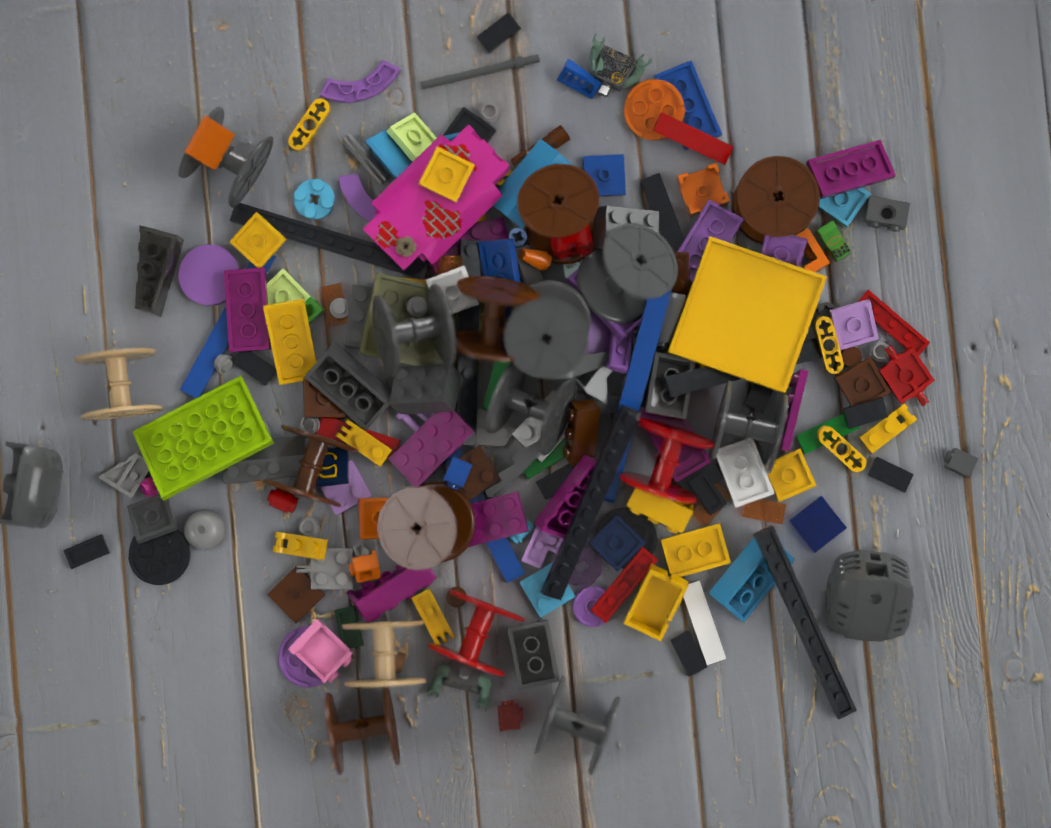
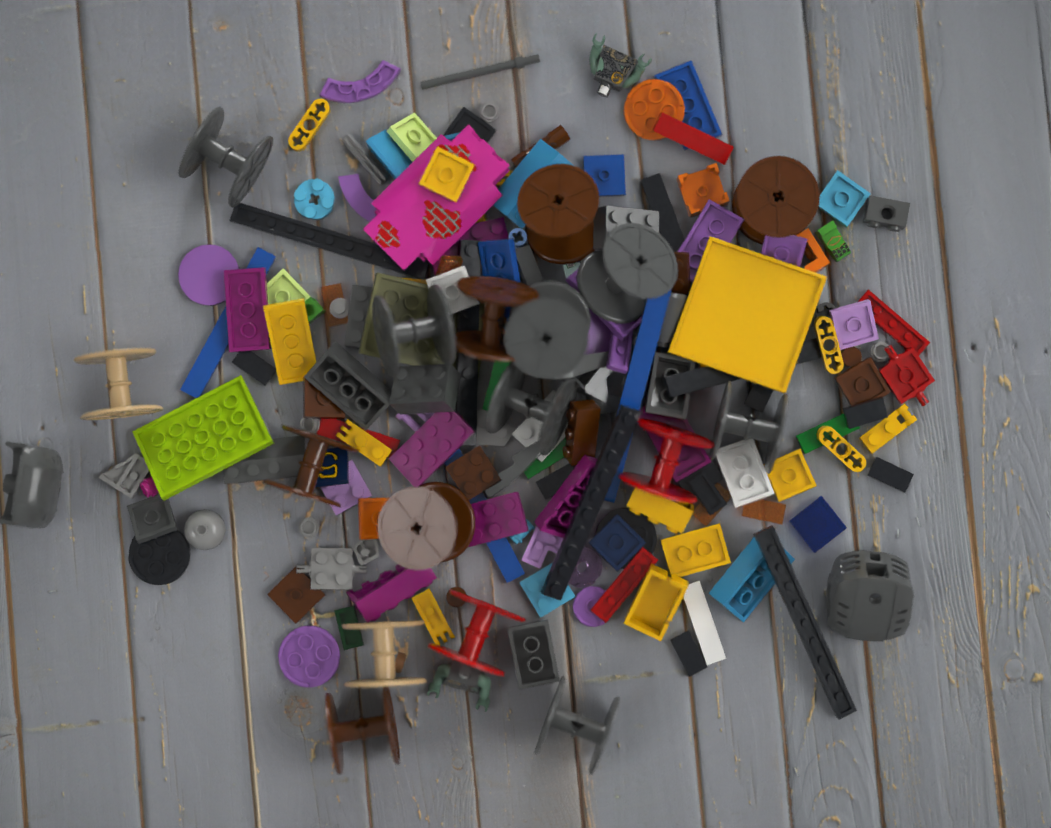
black tile [63,534,110,569] -> none
clear smoke wedge [135,225,184,317] -> none
orange tile [185,115,235,171] -> none
light grey plate [214,354,233,374] -> none
yellow plate [229,212,287,268] -> none
red brick [267,487,299,514] -> none
yellow plate [272,531,328,560] -> none
bright pink panel [288,619,354,683] -> none
orange brick [349,550,381,583] -> none
dark tan plate [396,237,416,257] -> none
light grey plate [407,296,427,317] -> none
blue brick [443,457,473,490] -> none
black tile [477,12,521,54] -> none
clear red brick [497,700,524,731] -> none
orange cone [519,248,552,271] -> none
red brick [550,224,594,262] -> none
blue slope [557,59,601,99] -> none
magenta plate [778,369,809,453] -> none
magenta plate [806,140,896,199] -> none
dark grey brick [943,448,979,478] -> none

